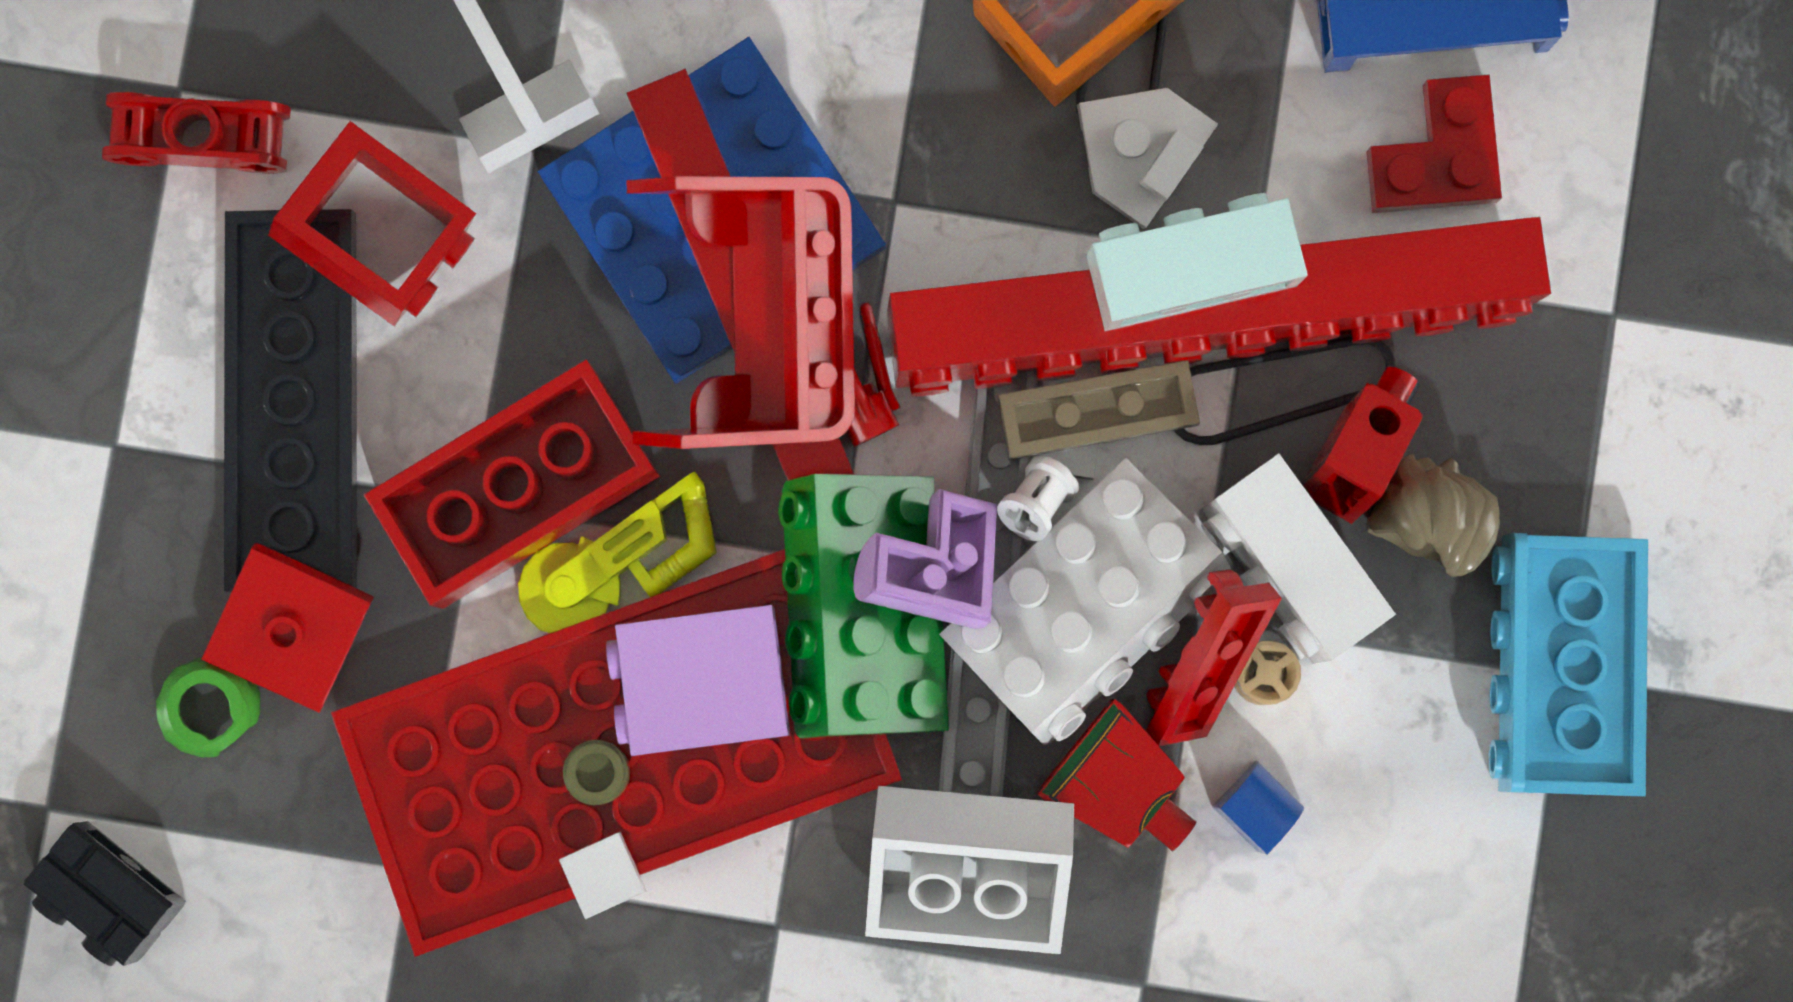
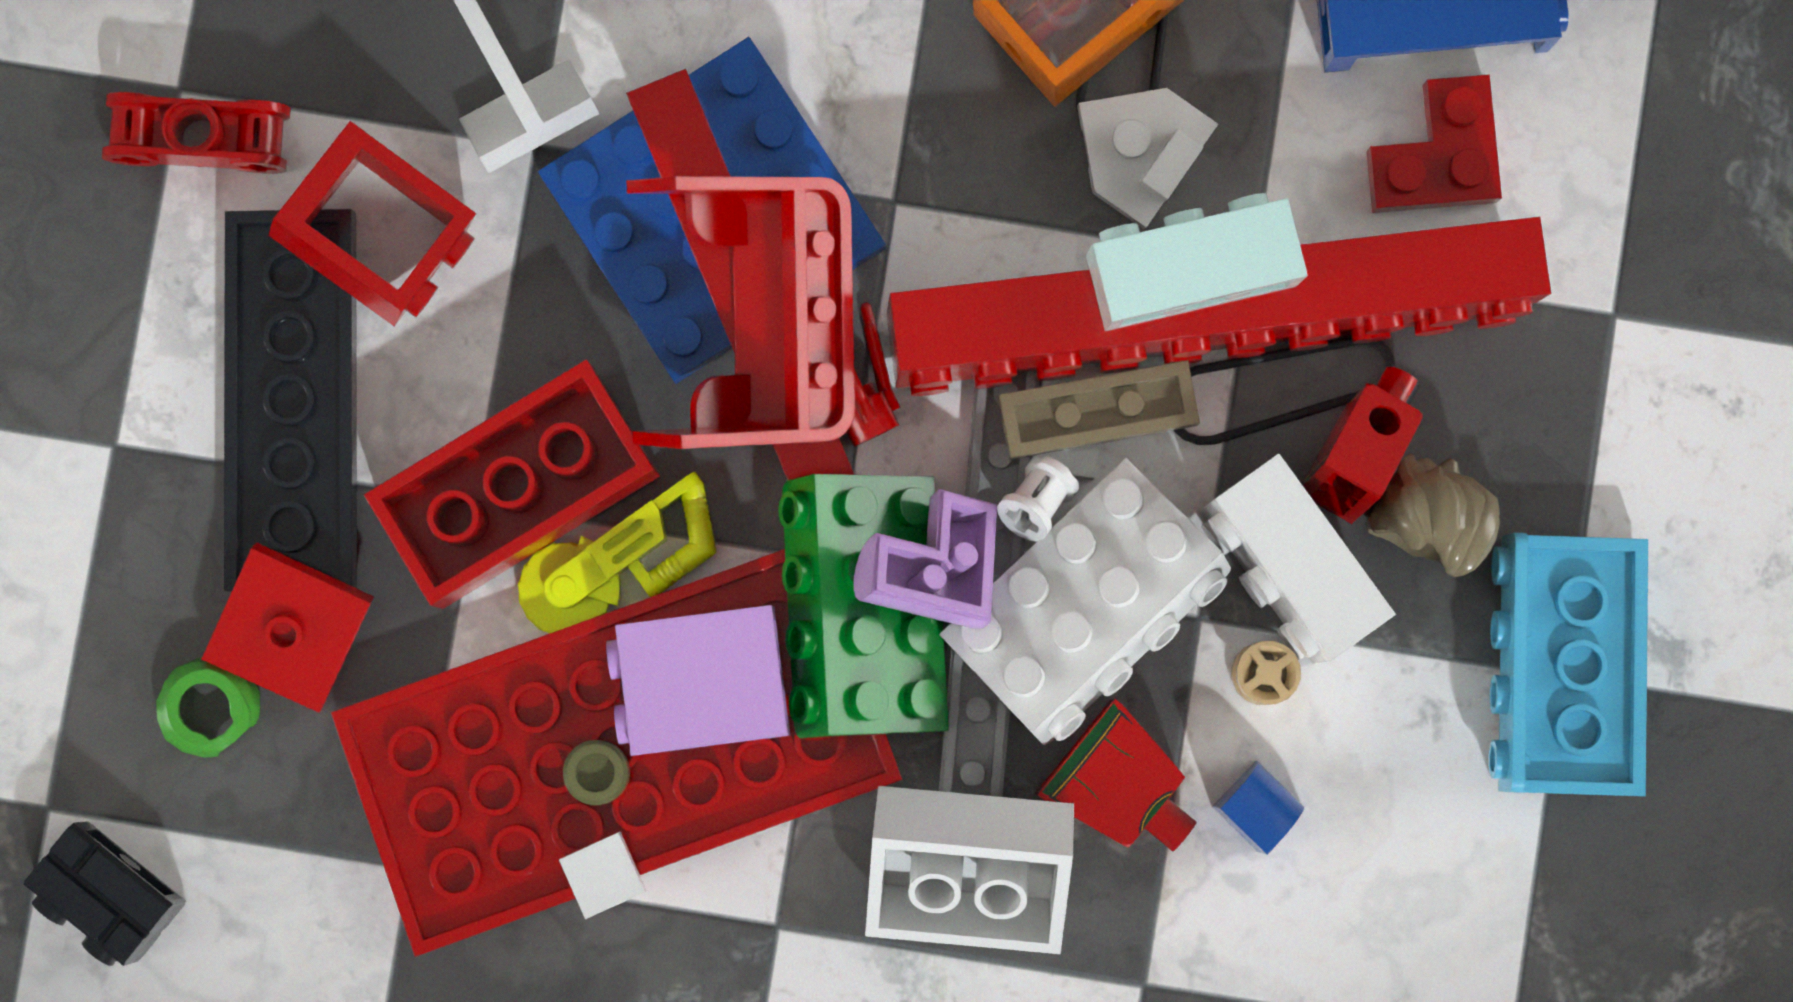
red plate [1146,569,1282,746] -> none

